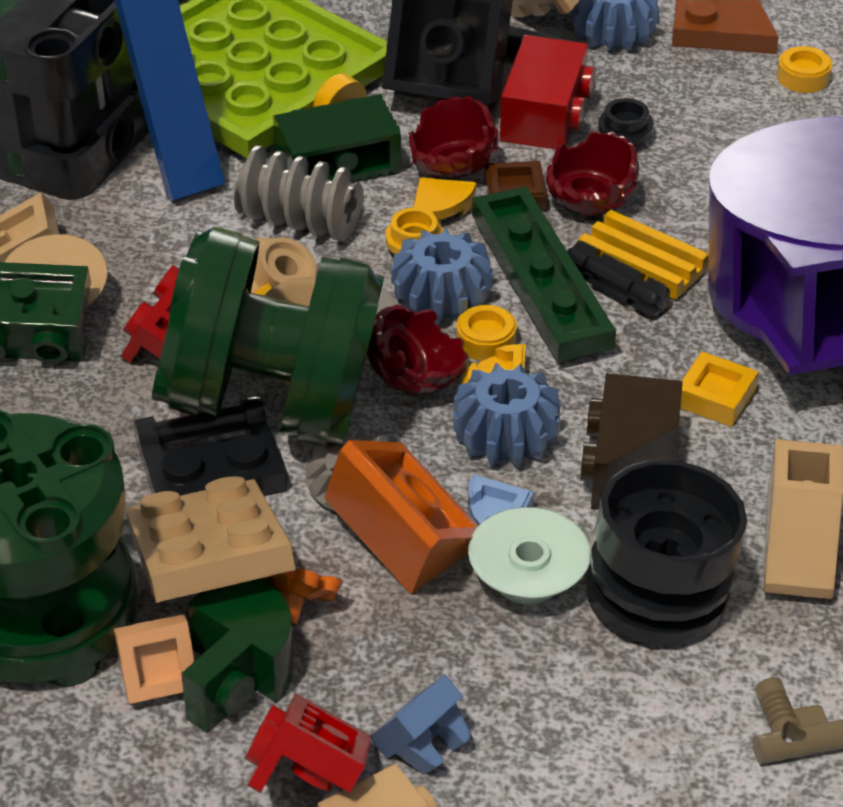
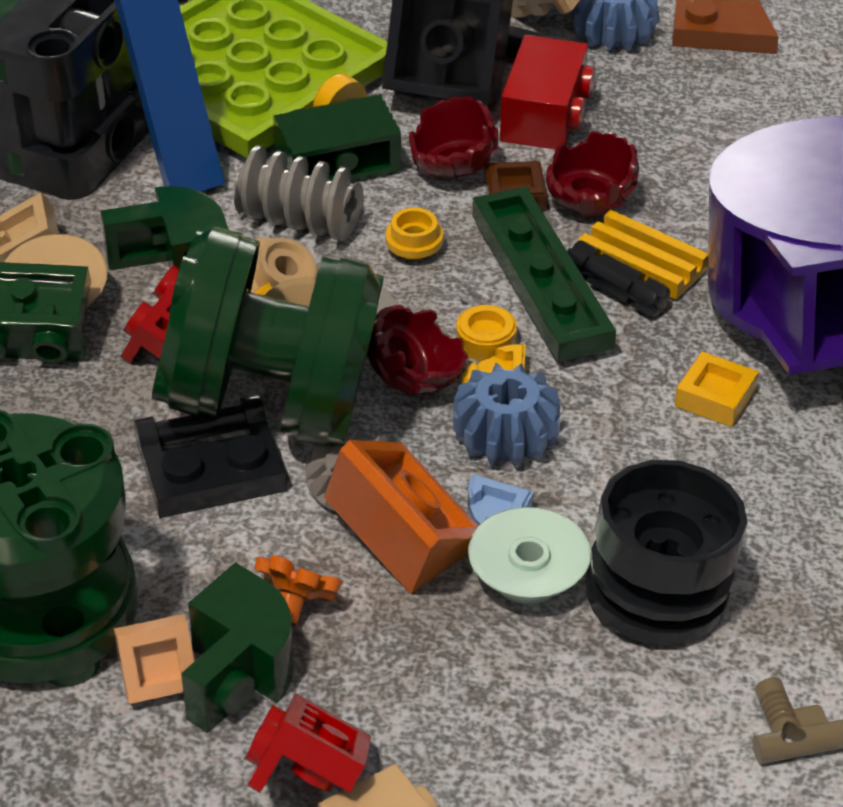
tan plate [125,477,296,603] -> none
medium blue tile [371,674,470,774] -> none
medium blue gear [391,228,493,325] -> none
yellow tile [413,177,476,226] -> none
dark brown slope [580,373,683,510] -> none
black plate [598,98,654,146] -> none
tan slope [763,439,843,599] -> none
yellow tile [777,46,832,93] -> none
none -> dark green brick [100,186,229,271]

